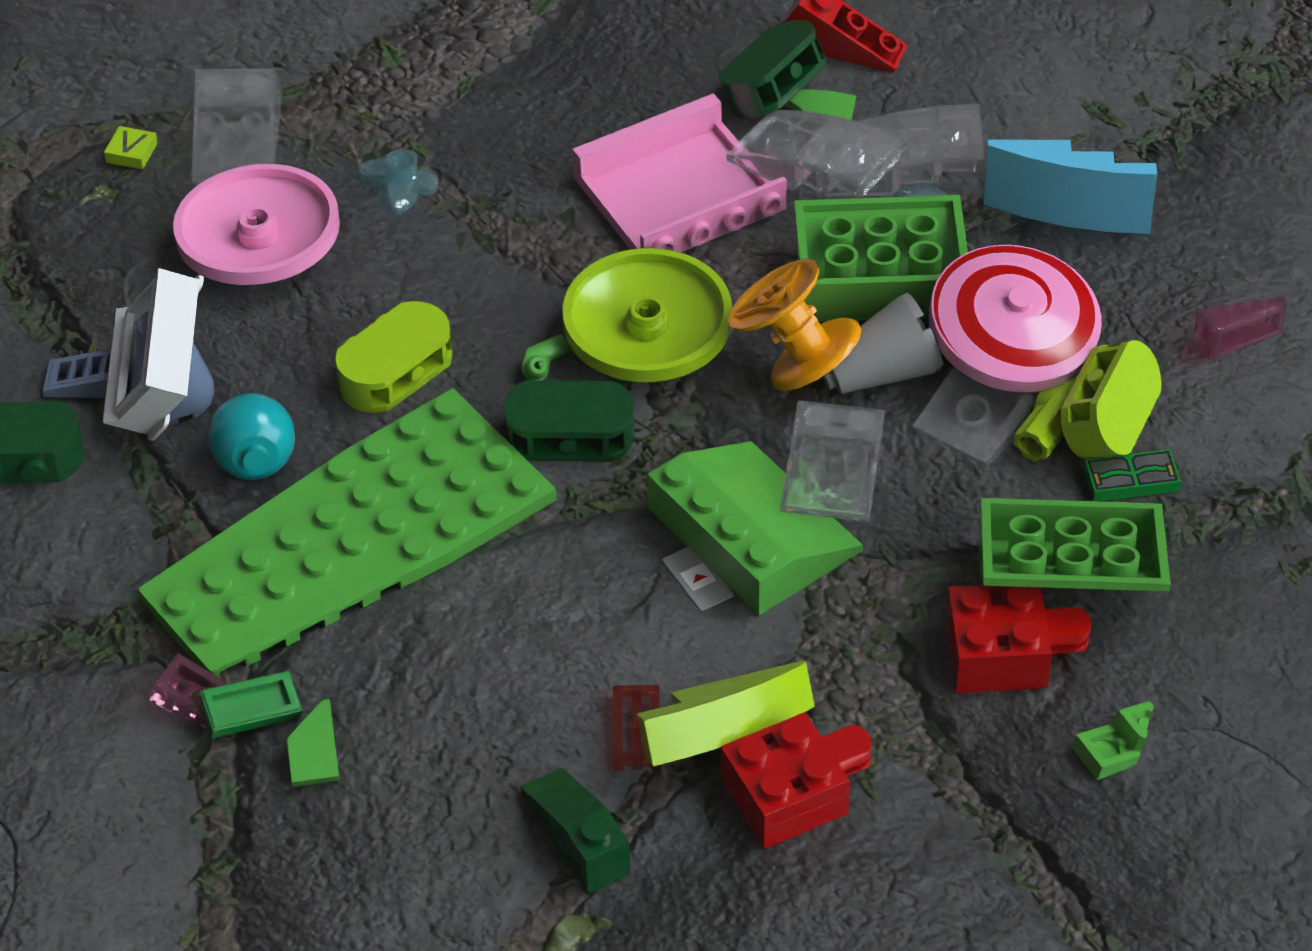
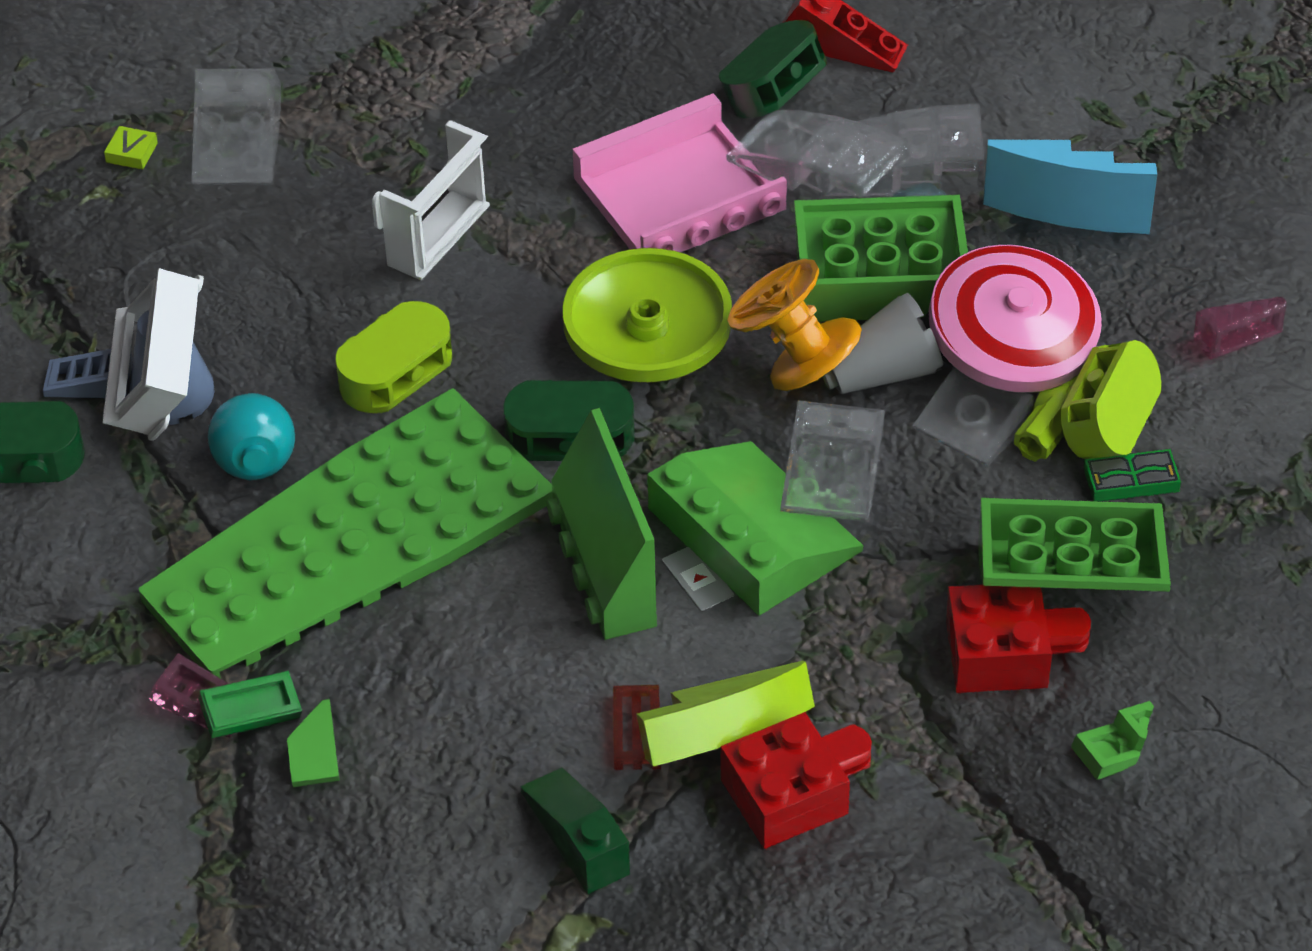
bright pink dish [173,164,340,285] -> none
clear light blue animal [358,149,438,215] -> none
bright green arm [521,334,569,380] -> none
bright green slope [781,89,857,134] -> none
none -> white piece [372,120,490,280]
none -> bright green slope [546,408,657,640]

